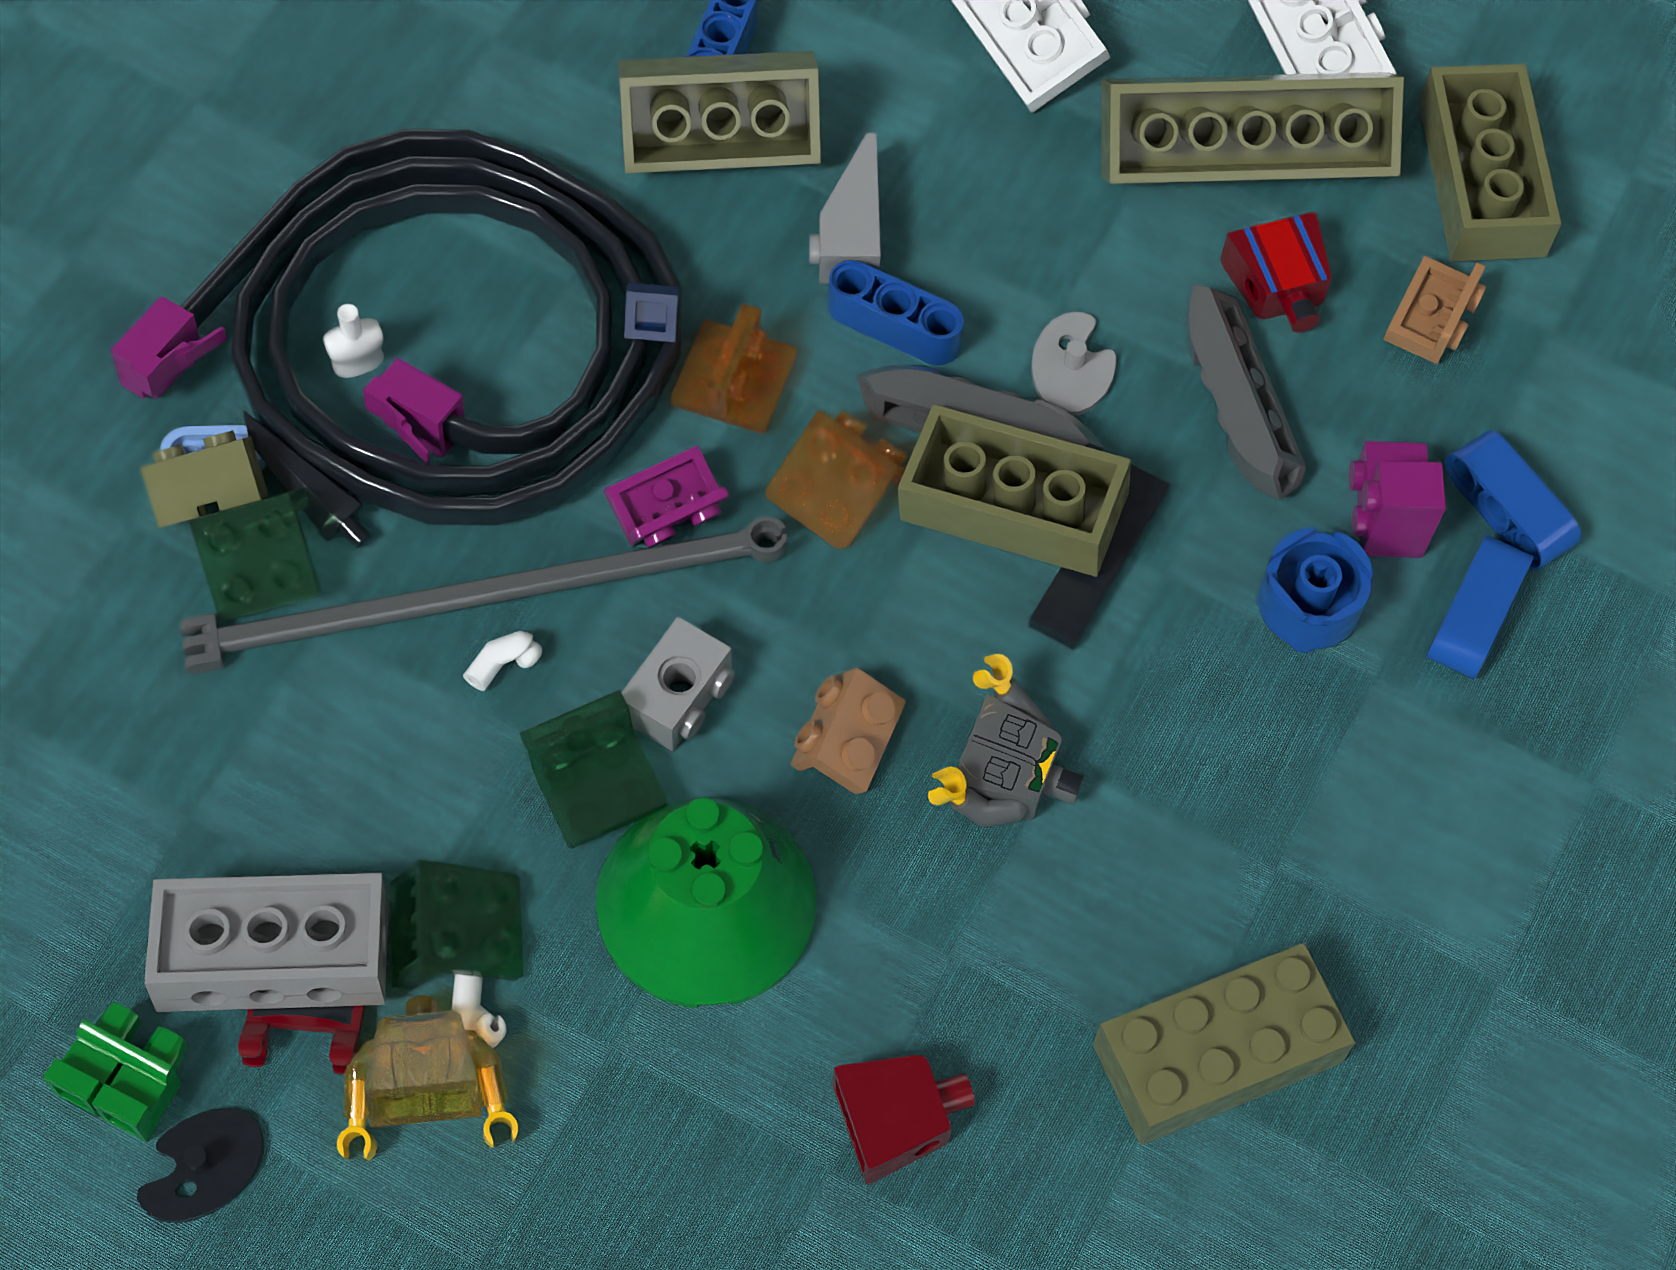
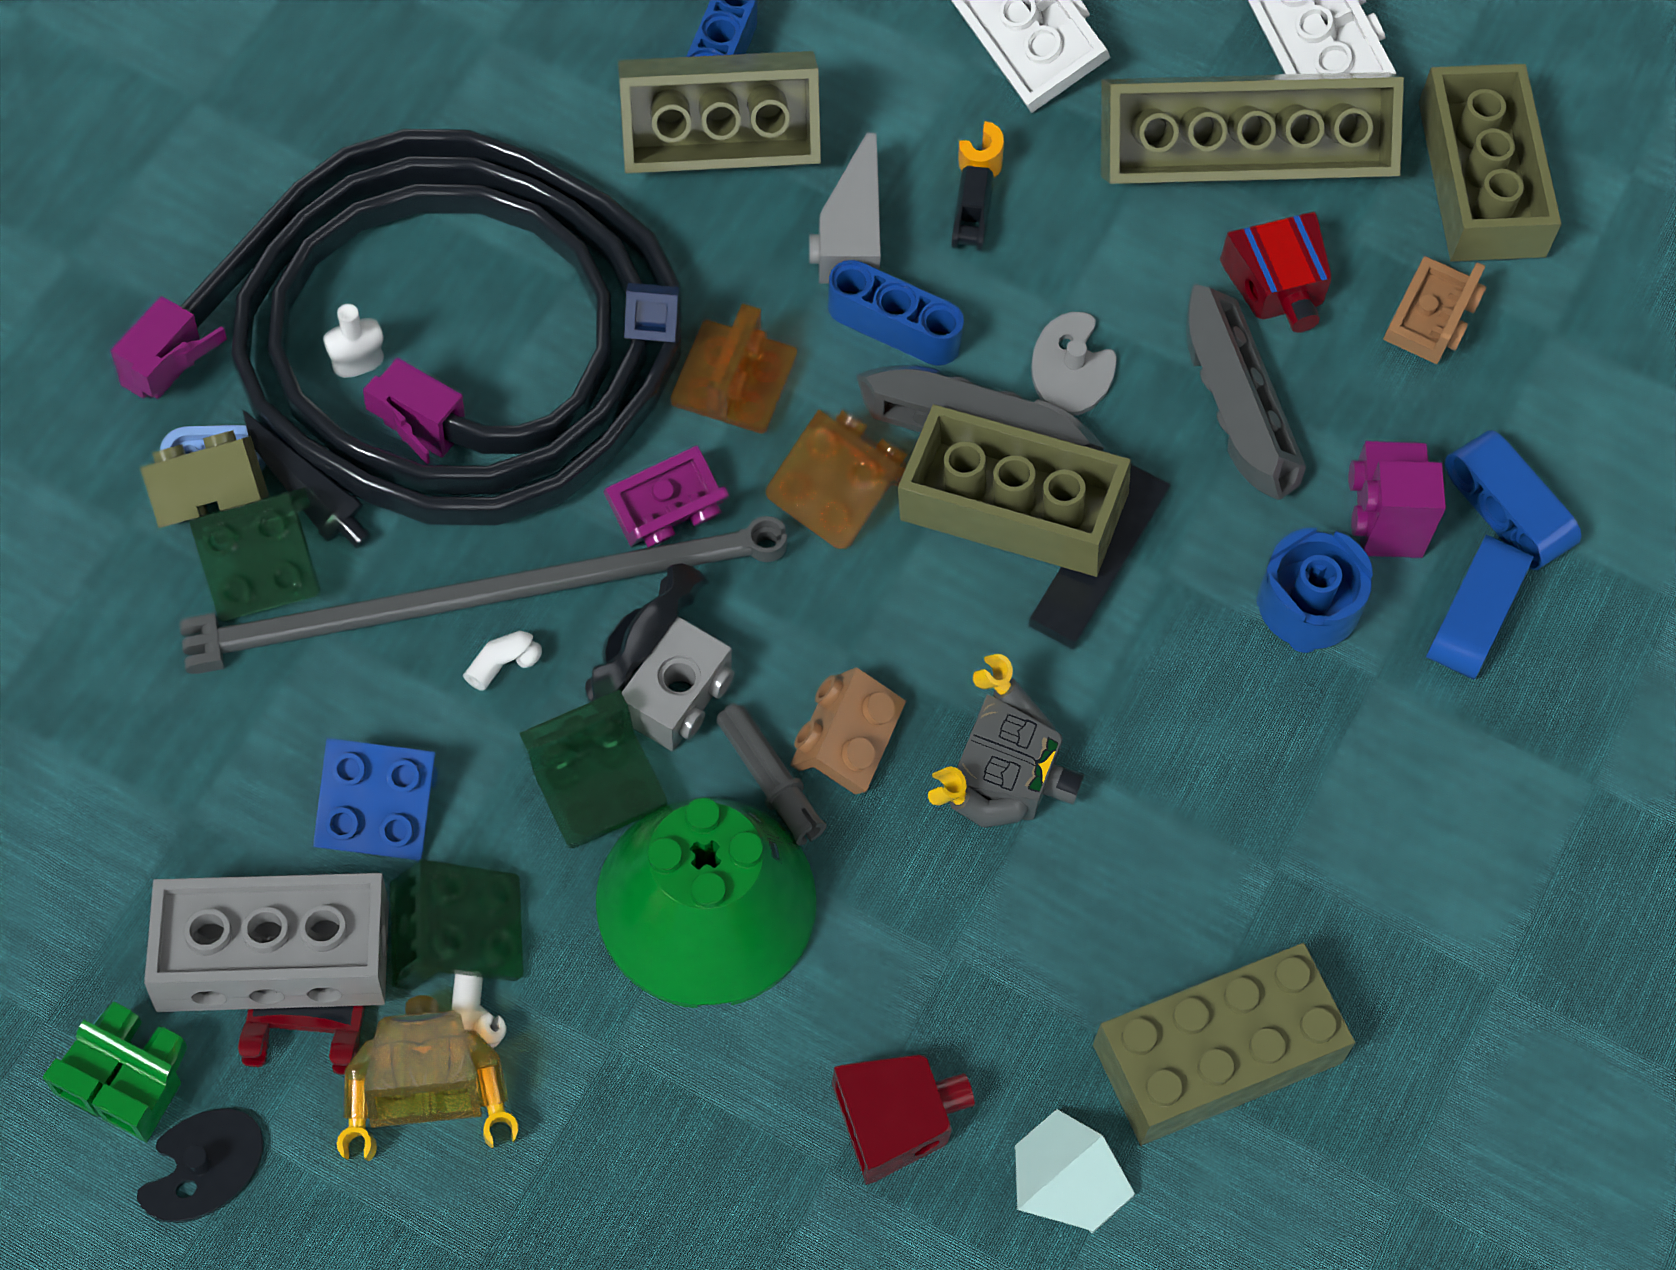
none -> blue hinge [313,738,438,861]
none -> black piece [585,563,710,720]
none -> dark grey axle [717,703,826,845]
none -> black piece [951,121,1004,252]
none -> light aqua slope [1014,1109,1135,1234]

